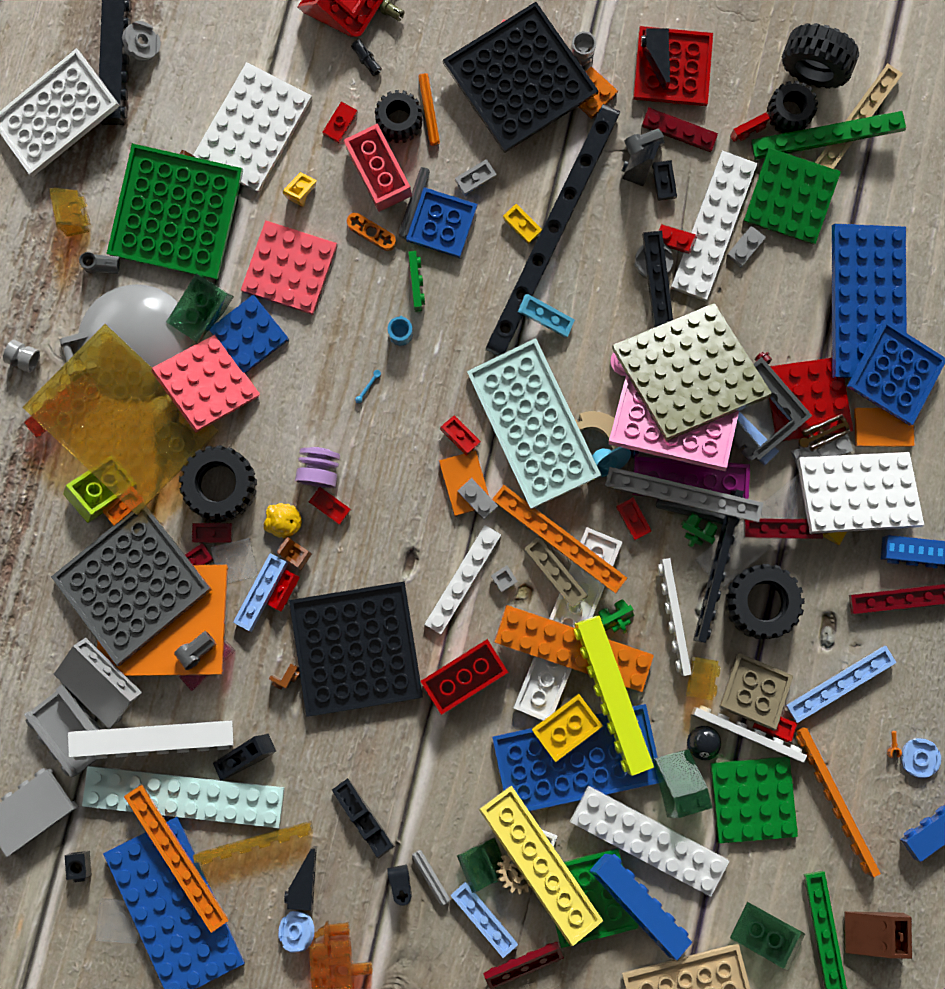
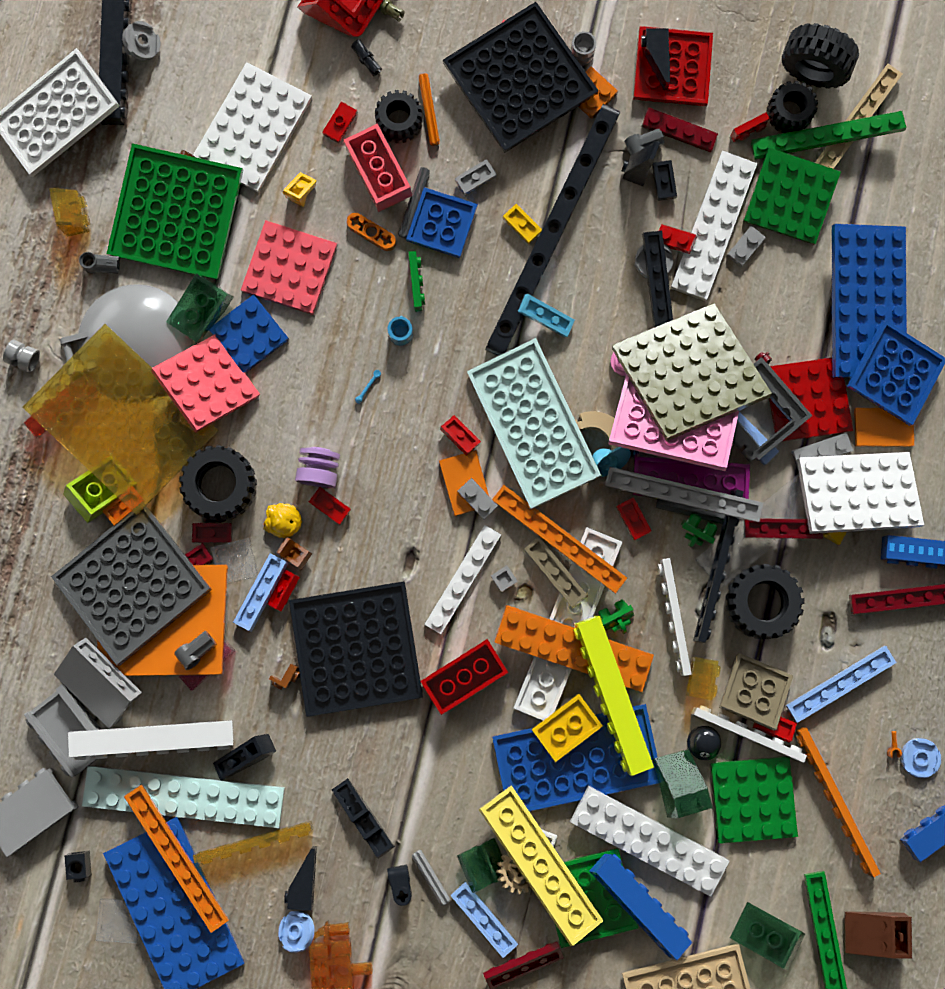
dark brown piece [798,414,851,452] -> none

